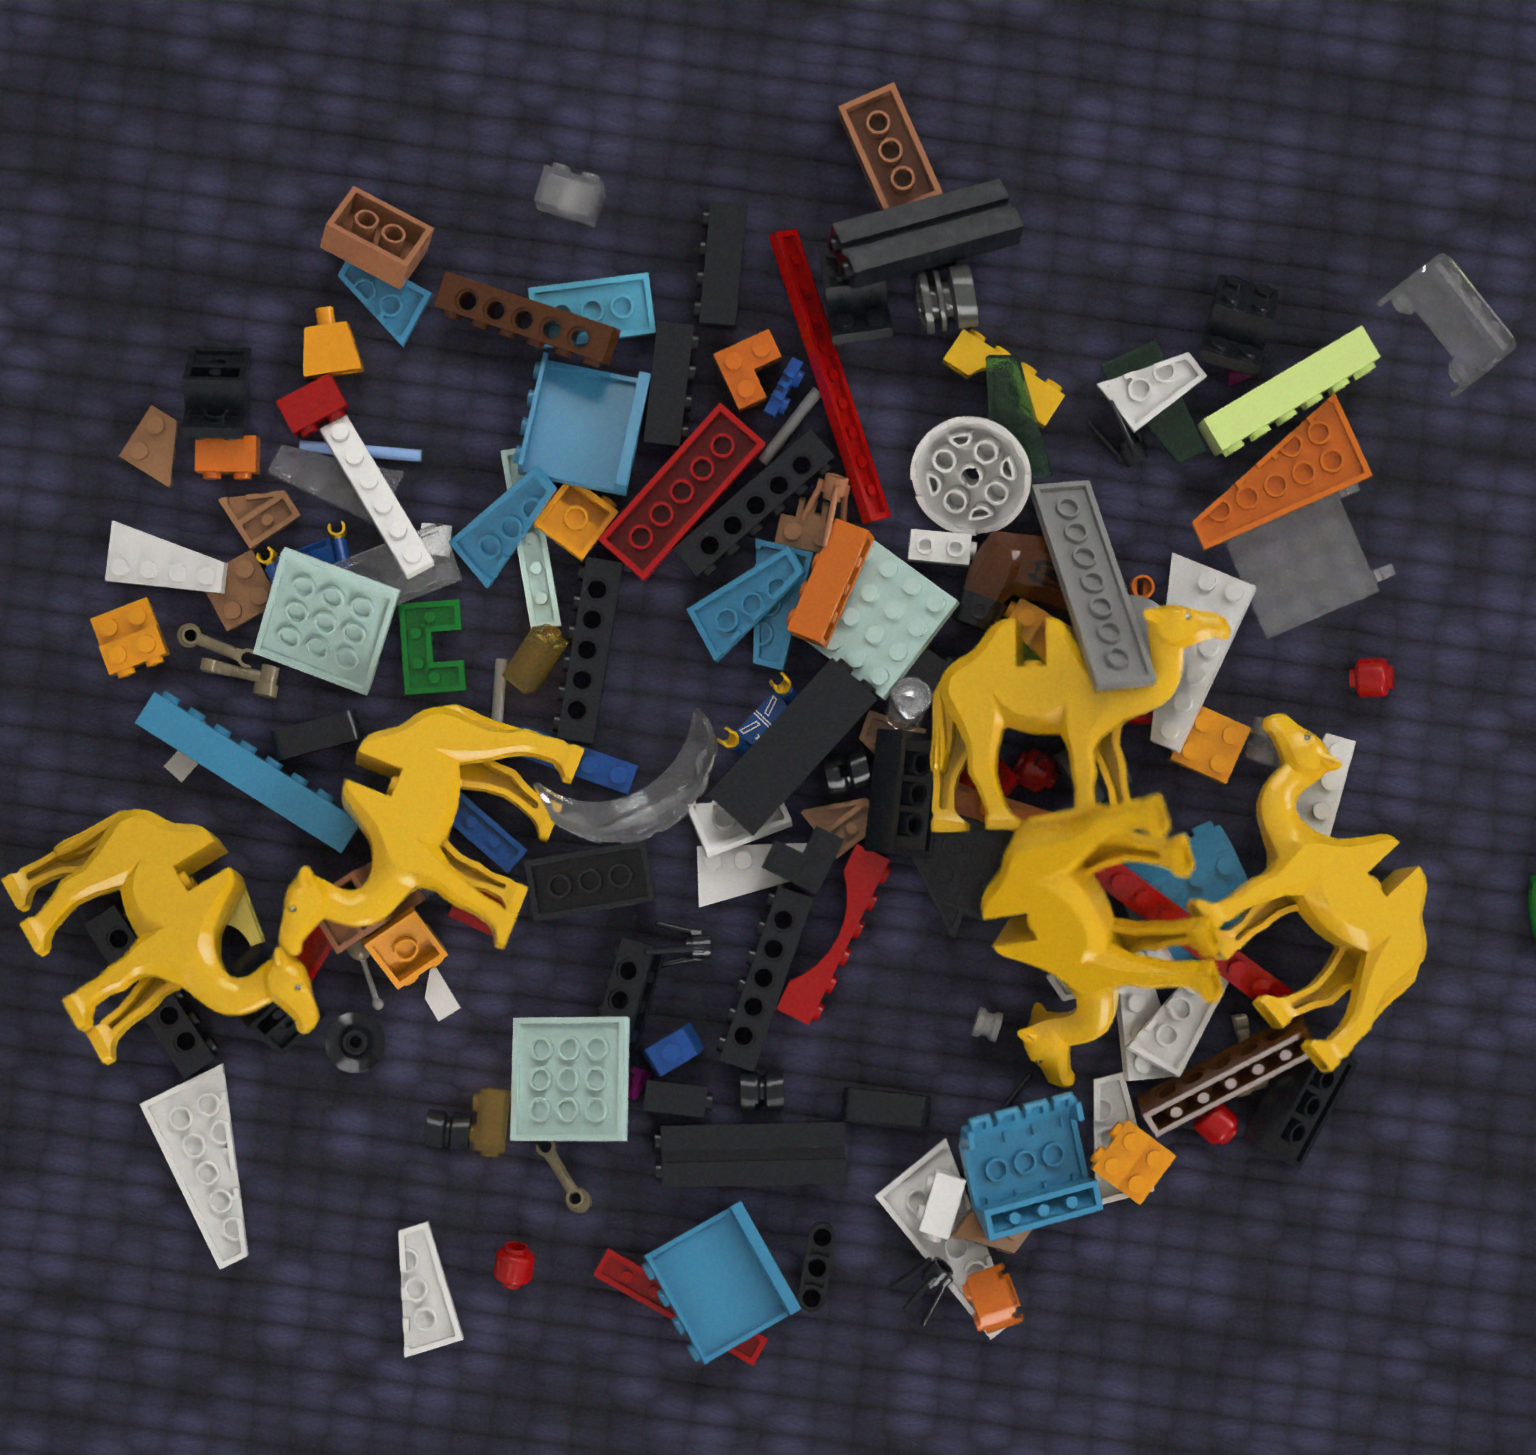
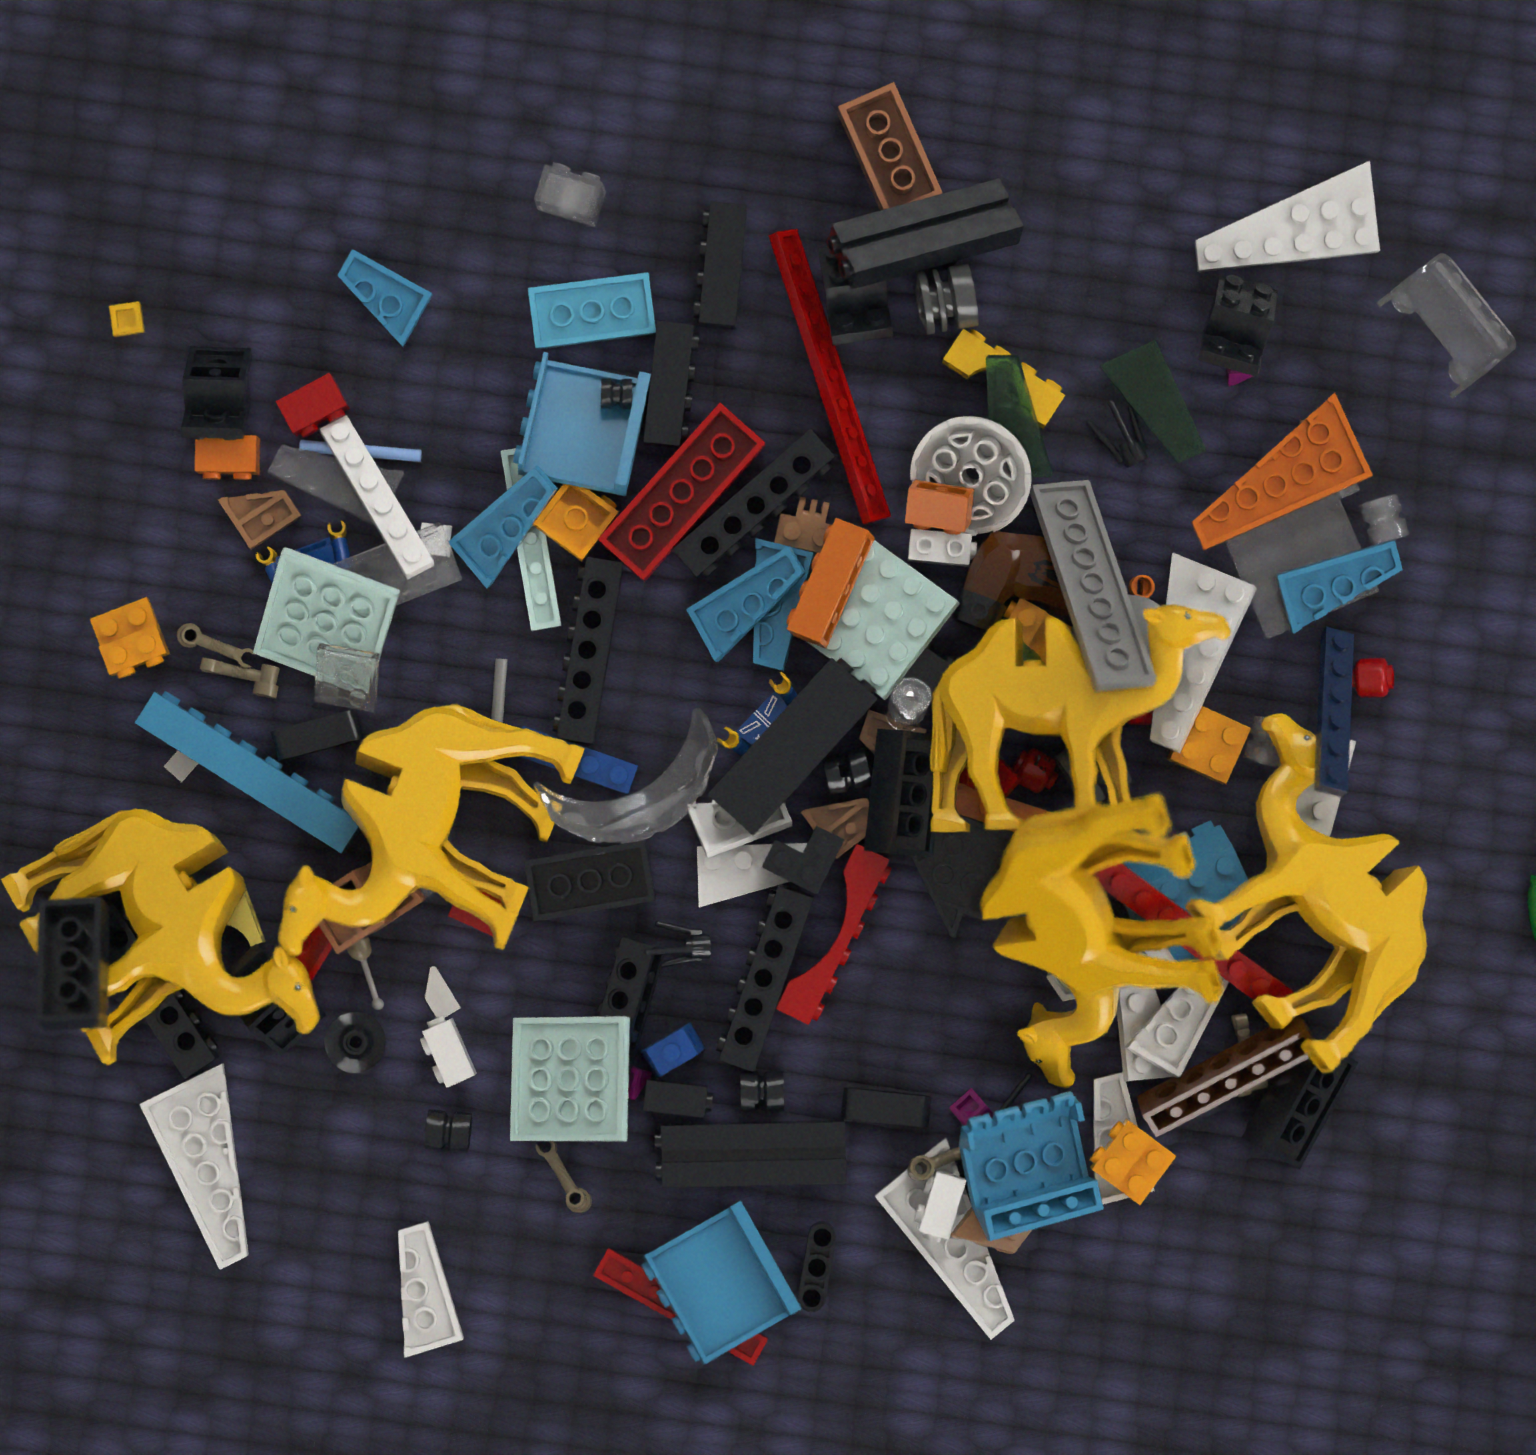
white wing [105,520,228,594] -> none
medium nougat wing [119,405,179,488] -> none
medium nougat plate [206,549,272,632] -> none
light orange torso [303,306,364,380] -> none
nougat brick [320,186,434,290] -> none
light orange plate [362,906,448,990] -> none
green plate [398,599,467,696] -> none
reddish brown brick [434,271,621,368] -> none
blue plate [453,792,528,874] -> none
clear yellow brick [469,1087,511,1158] -> none
red head [493,1241,535,1290] -> none
clear yellow brick [502,624,569,694] -> none
orange brick [713,329,782,413] -> none
light grey bar [758,387,821,466] -> none
blue hinge [764,357,806,419] -> none
nougat plant [800,473,851,548] -> none
black plant [889,1257,953,1327] -> none
orange brick [962,1263,1024,1334] -> none
light grey wheel [971,1007,1003,1042] -> none
white wing [1097,352,1207,433] -> none
red head [1193,1103,1238,1145] -> none
yellowish green brick [1197,325,1381,458] -> none
none -> black brick [36,897,109,1031]
none -> yellow tile [109,301,145,337]
none -> clear plate [314,643,379,712]
none -> white brick [420,1016,477,1088]
none -> black wheel [601,378,632,409]
none -> orange brick [905,480,974,534]
none -> dark tan brick [907,1146,961,1181]
none -> magenta slope [949,1088,994,1126]
none -> white wing [1194,161,1380,272]
none -> dark azure wing [1275,540,1403,634]
none -> dark blue plate [1314,626,1354,797]
none -> clear wheel [1359,494,1410,546]

